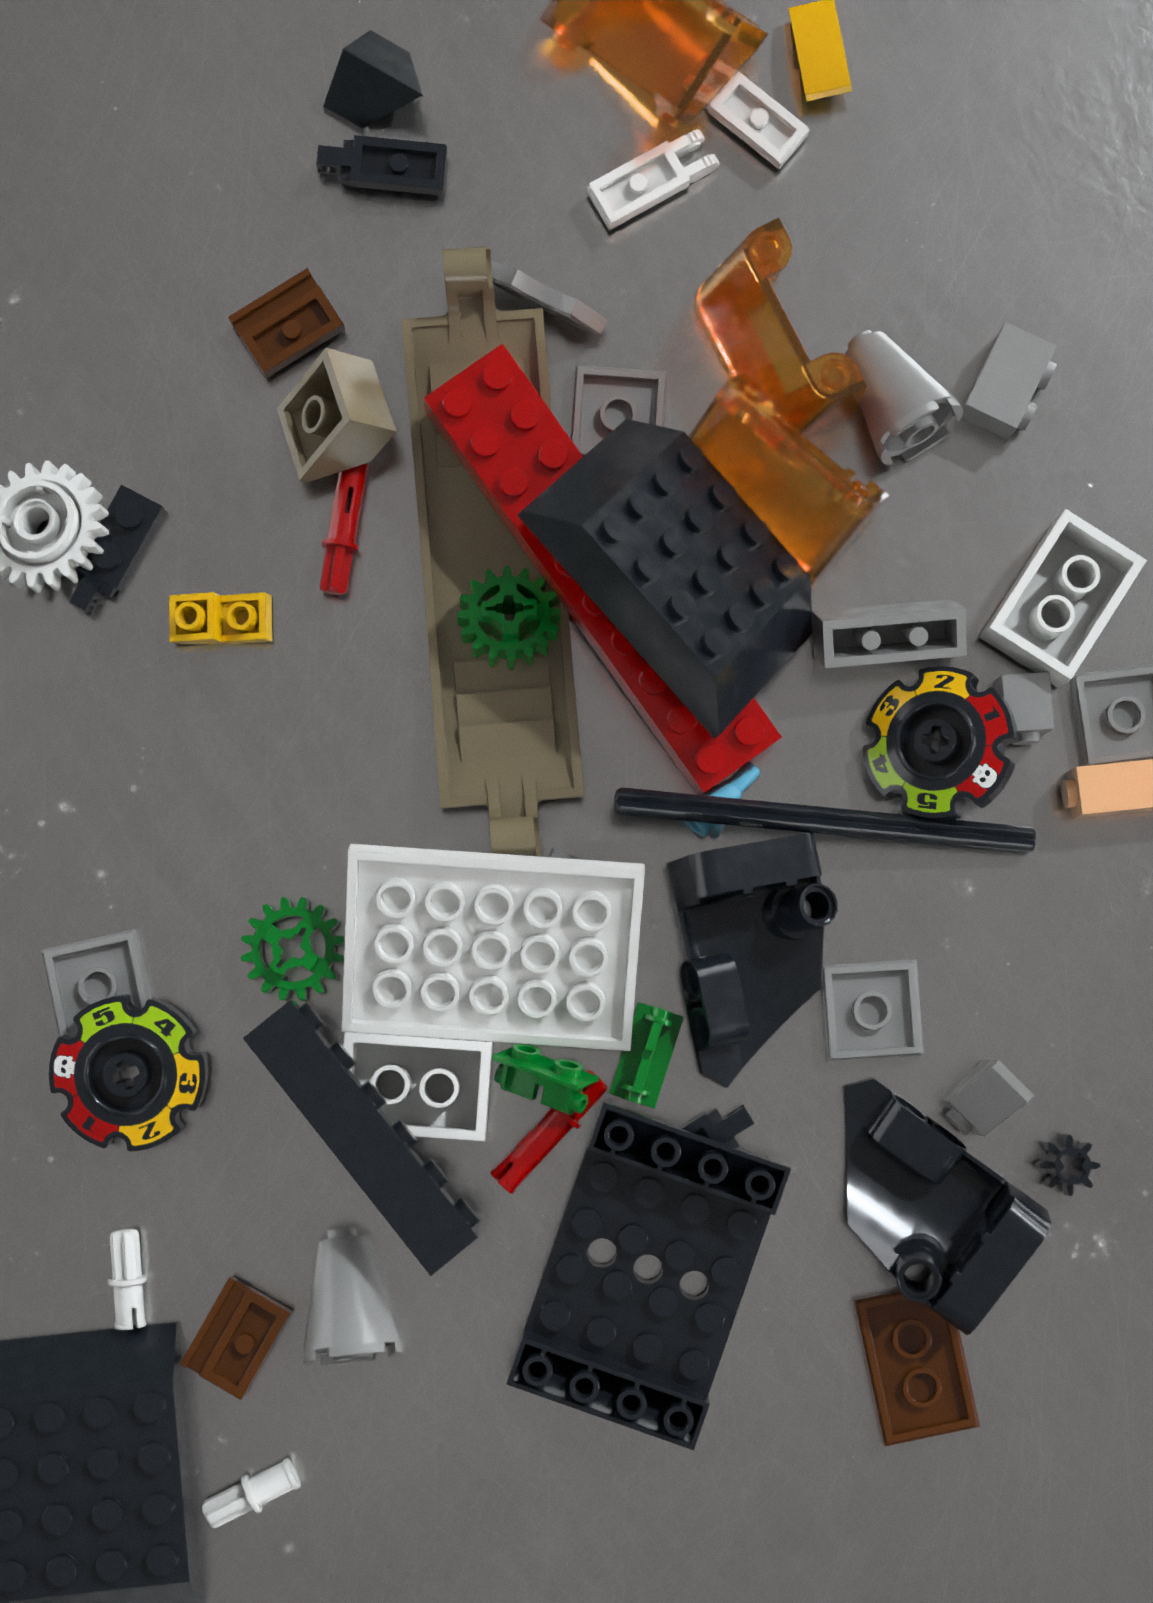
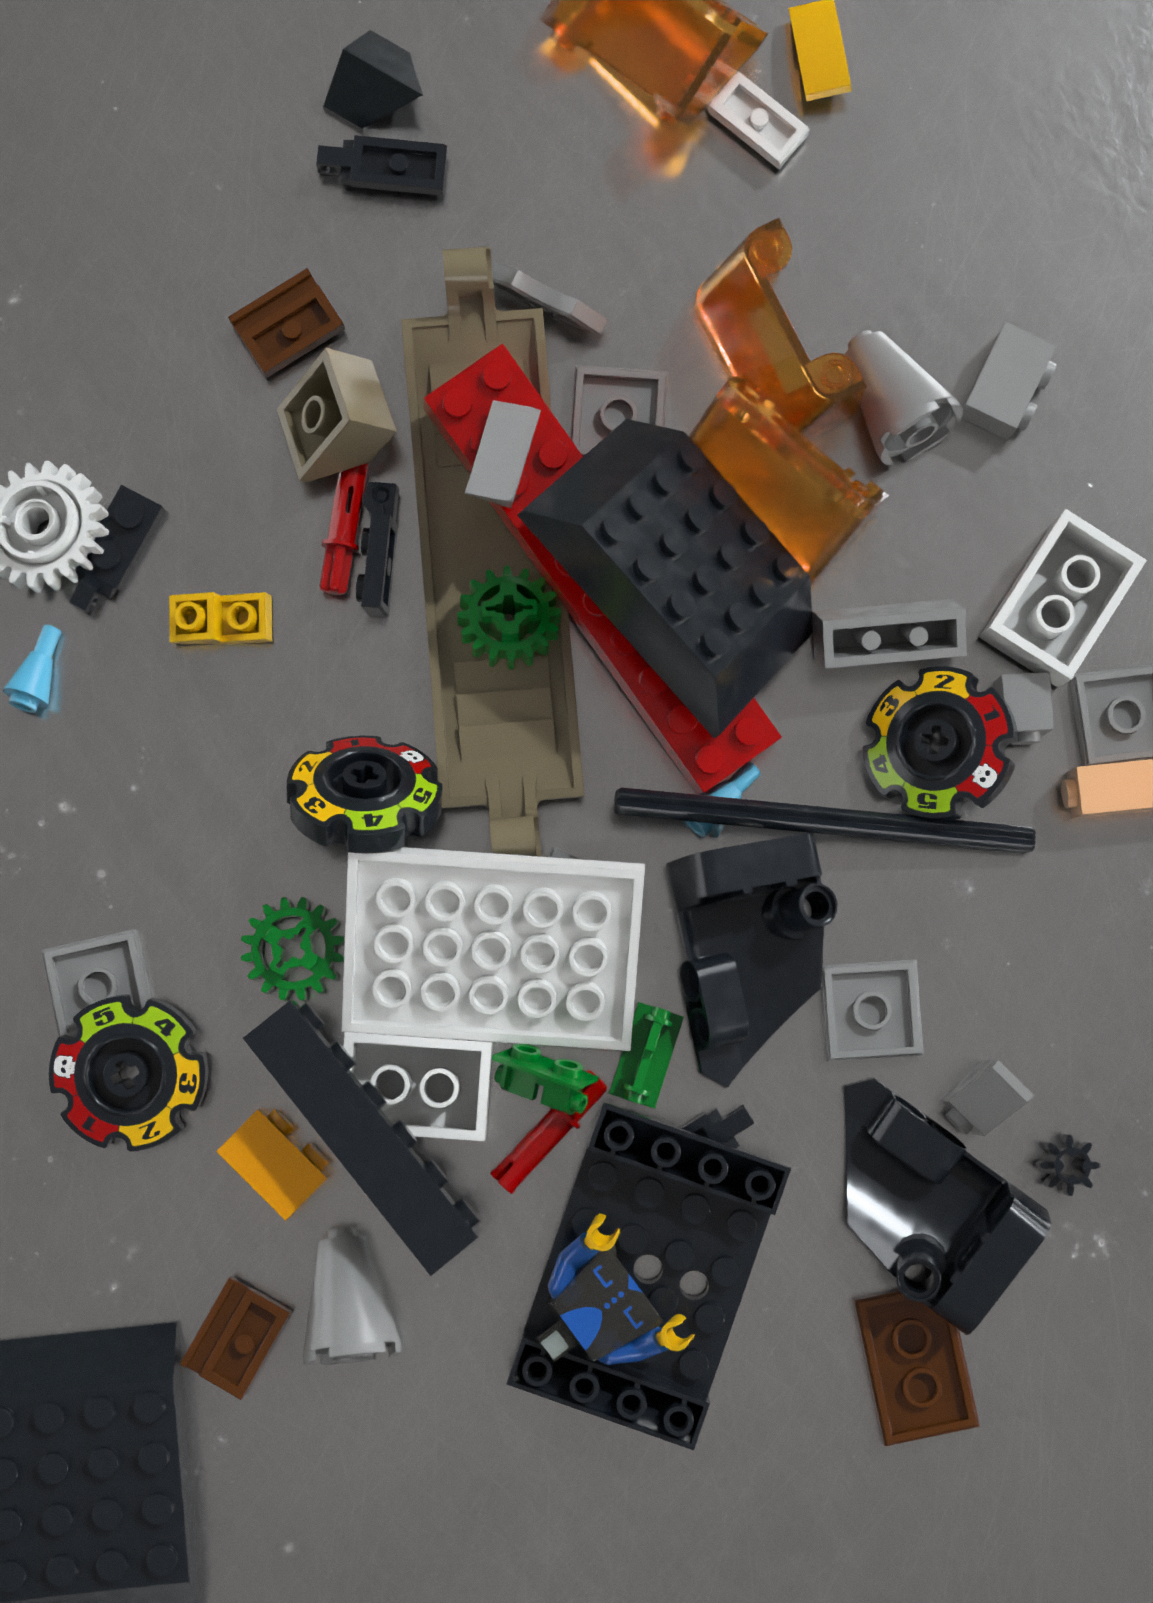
white axle [107,1229,147,1330] -> none
white axle [201,1458,301,1528] -> none
white hinge [586,129,720,230] -> none
none -> medium azure cone [2,625,61,713]
none -> light orange brick [216,1108,332,1221]
none -> black piece [286,735,443,854]
none -> black hinge [356,482,399,618]
none -> light grey slope [465,400,541,508]
none -> torso [536,1214,695,1365]

